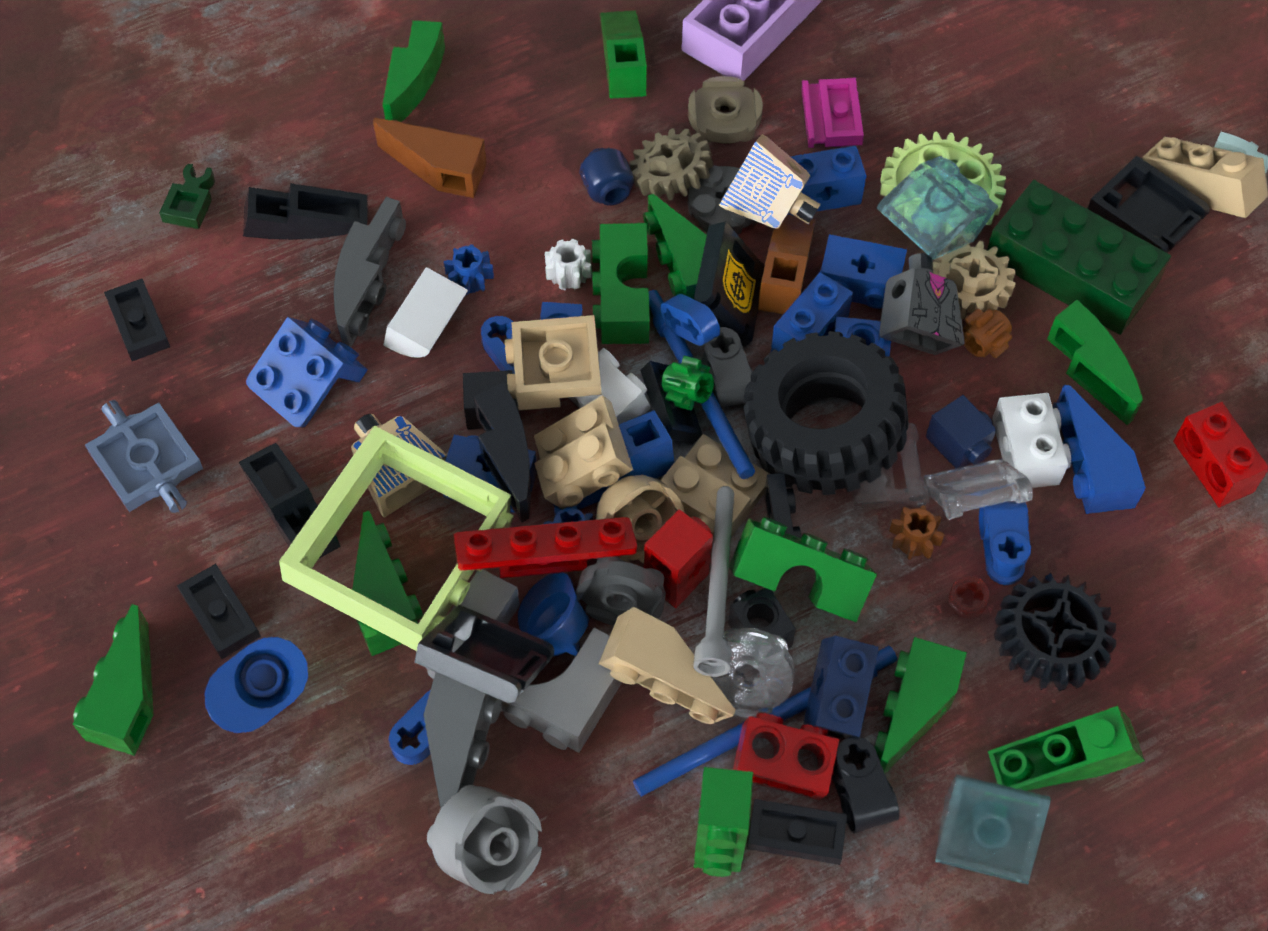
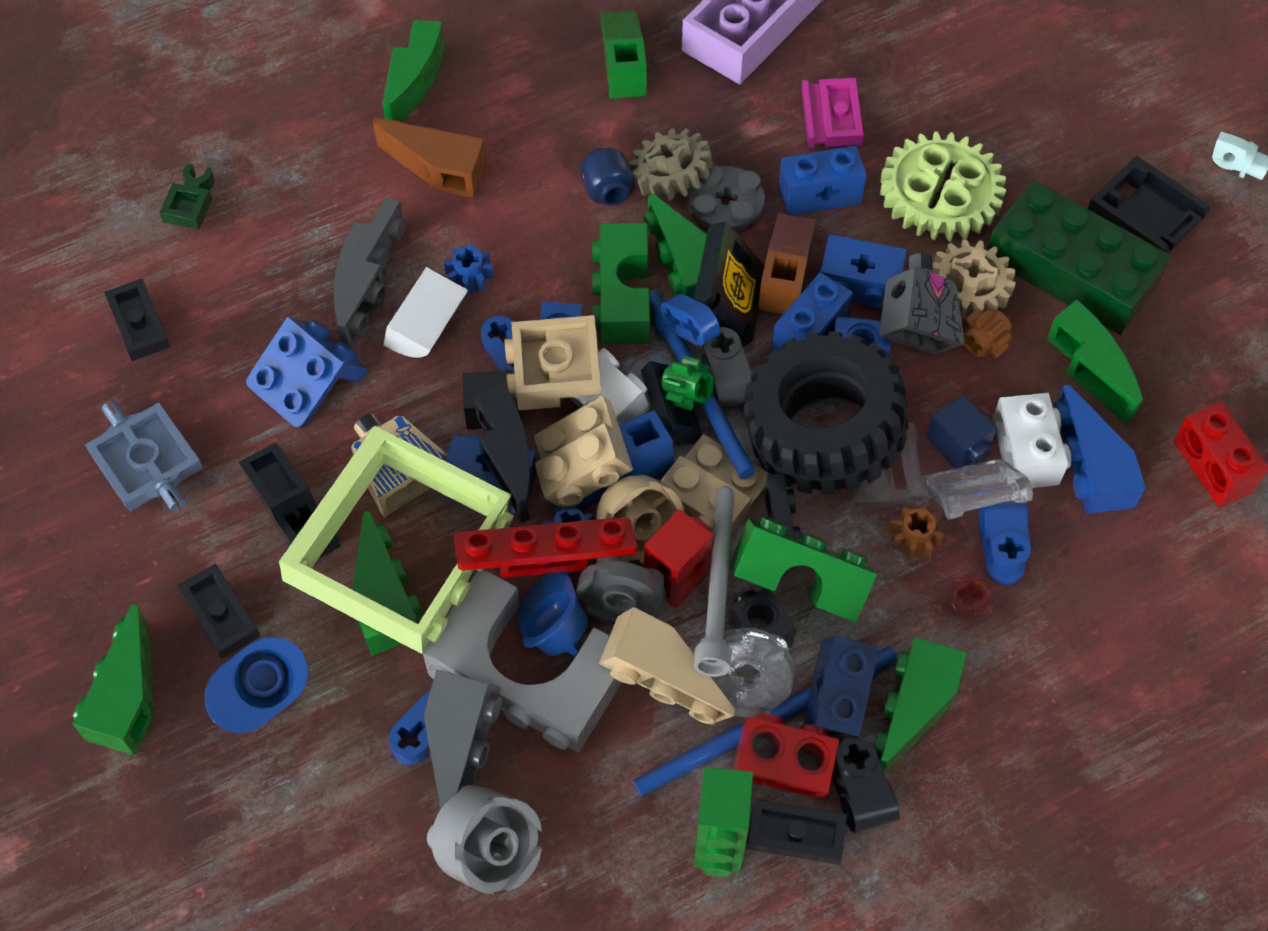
black slope [243,183,368,240] -> none
black container [414,605,554,703] -> none
white gear [545,239,592,291] -> none
dark tan plate [688,76,763,143] -> none
torso [719,134,821,229] -> none
clear light blue slope [876,156,998,260] -> none
clear light blue slope [935,774,1051,885] -> none
green slope [988,706,1145,795] -> none
black gear [994,573,1116,692] -> none
tan slope [1142,137,1268,218] -> none

